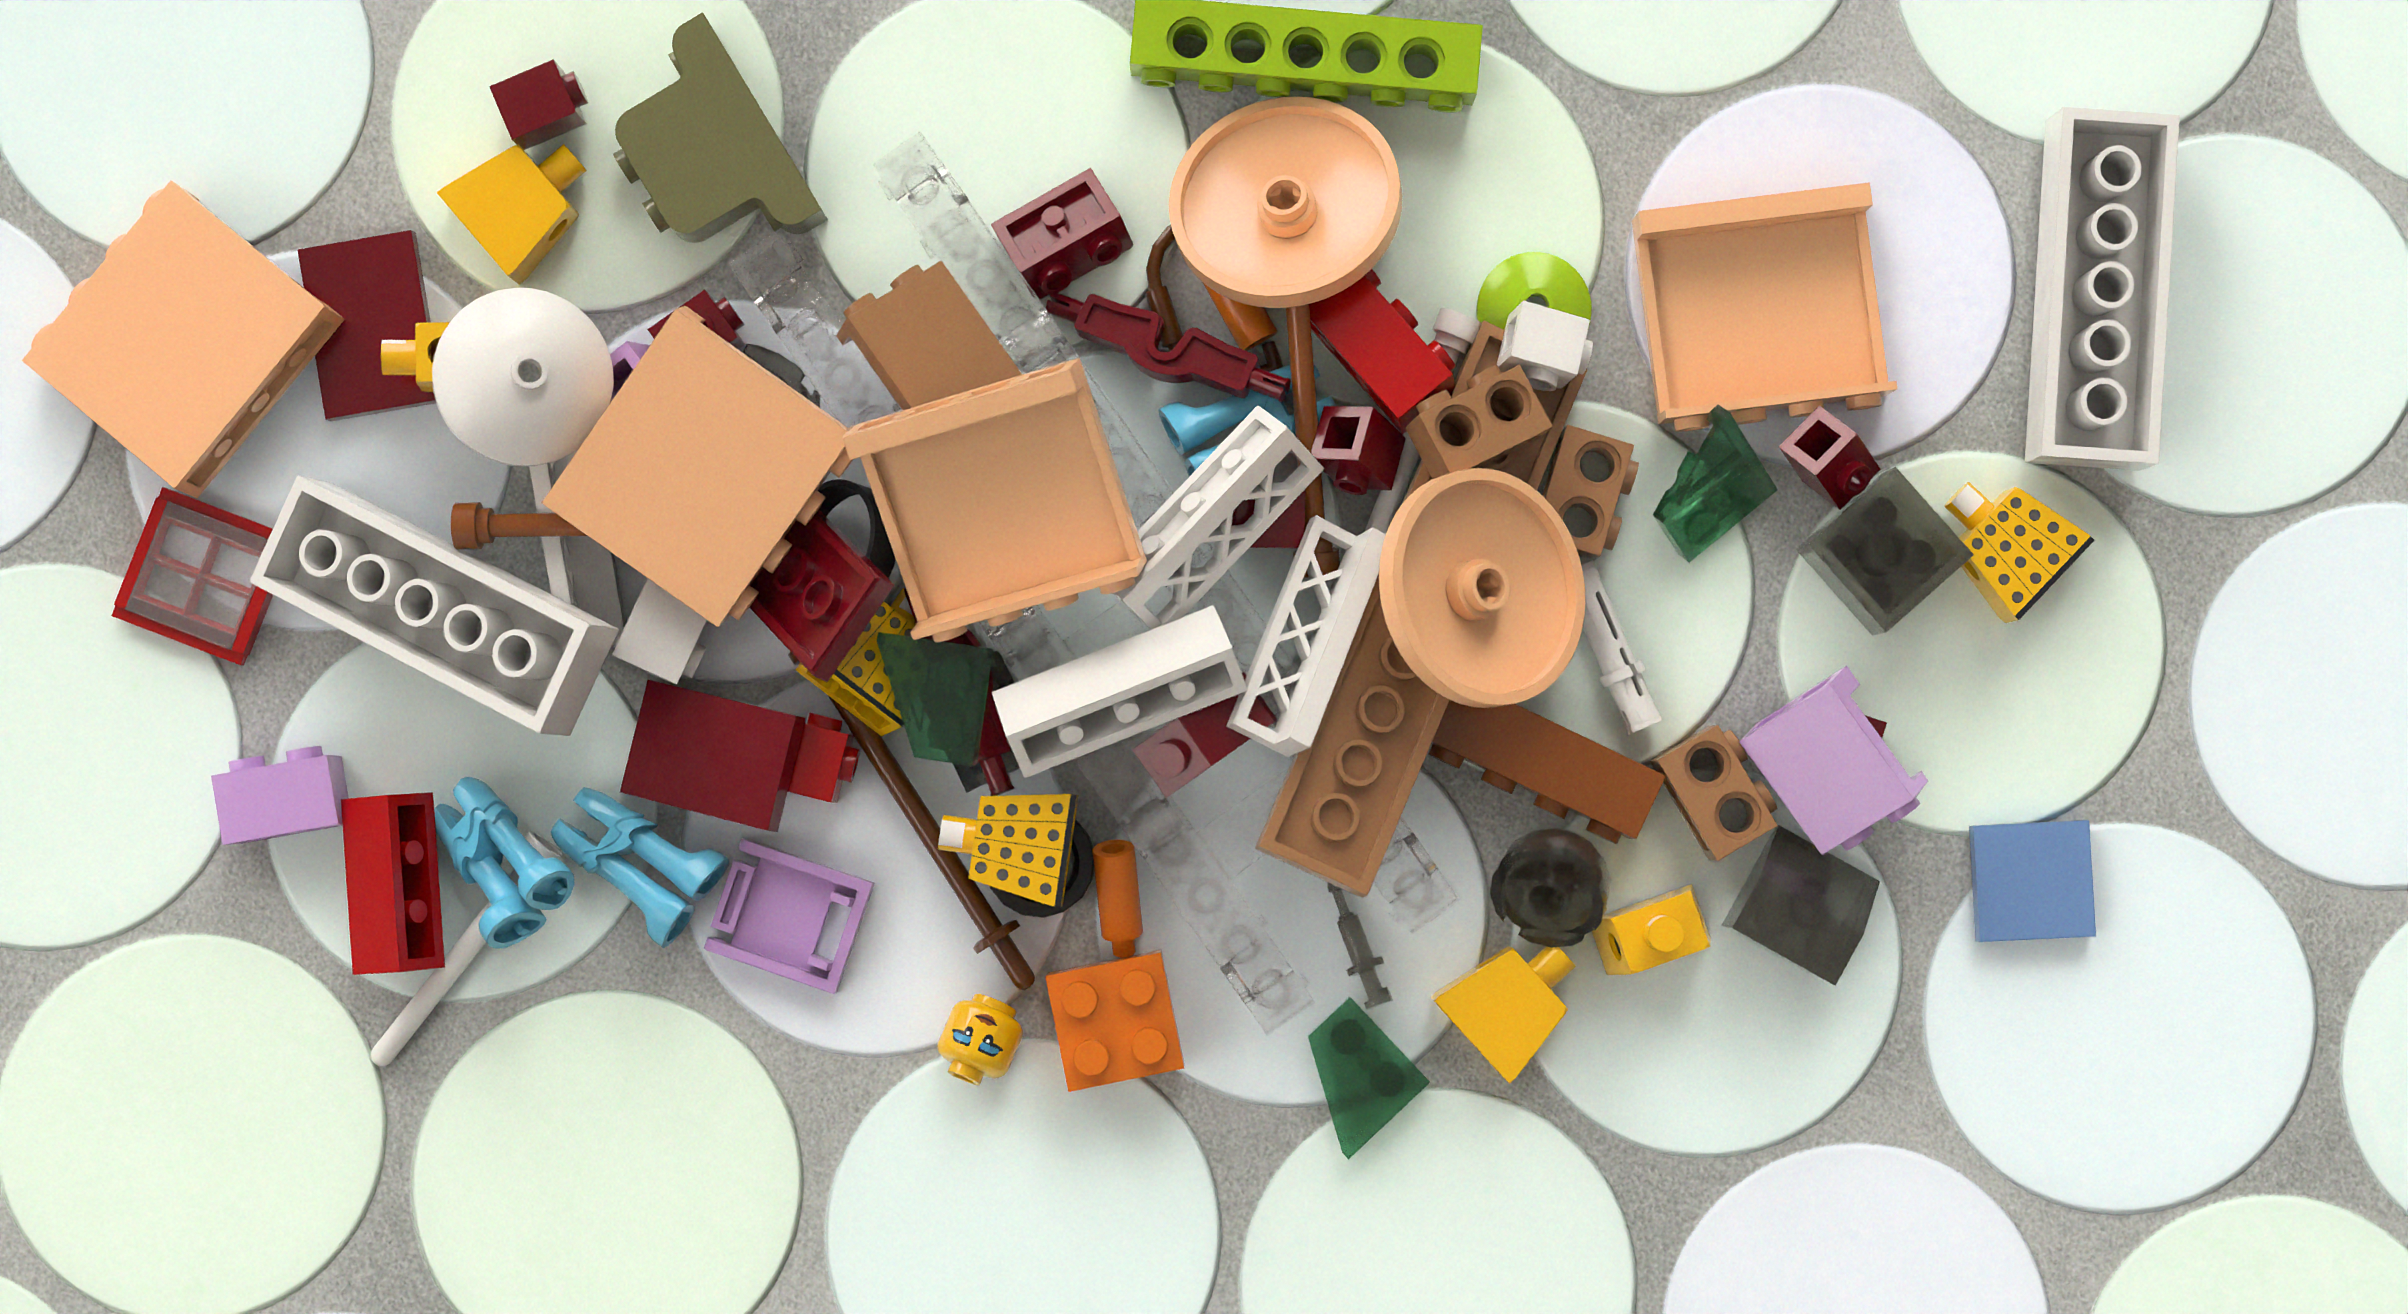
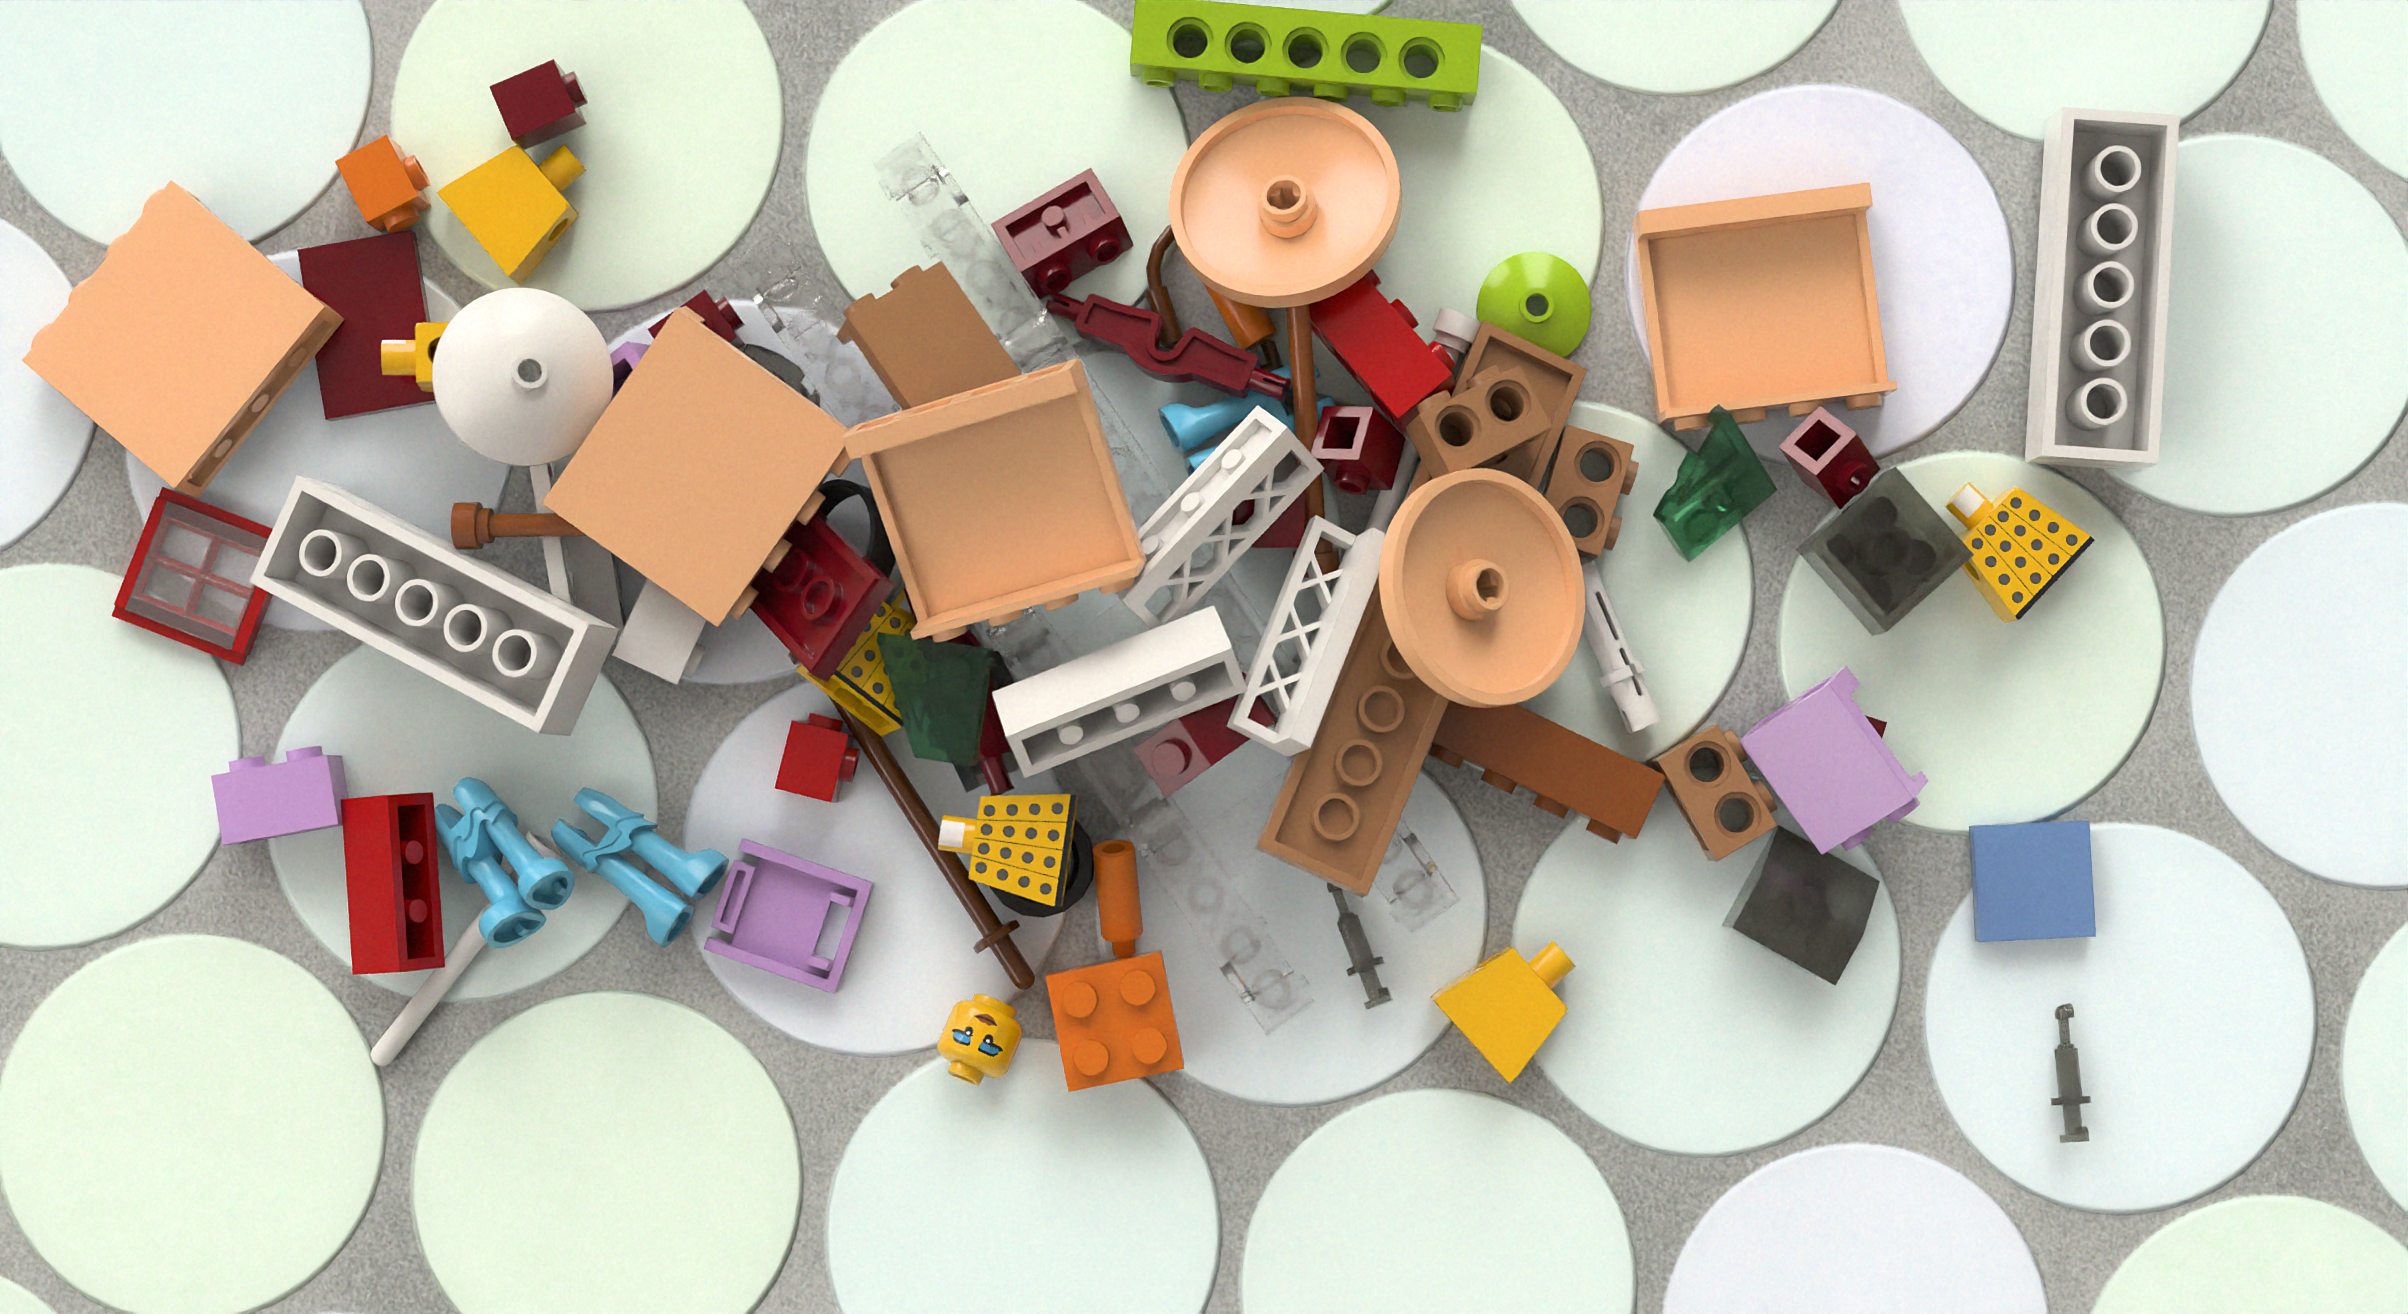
olive brick [613,12,828,243] -> none
dark red tile [620,680,806,832] -> none
clear green wing [1307,996,1430,1160] -> none
clear smoke cylinder [1490,828,1611,947] -> none
white brick [1497,300,1593,391] -> none
yellow torso [1588,884,1711,975] -> none
none -> orange brick [335,134,431,233]
none -> clear smoke piece [2050,1003,2091,1143]

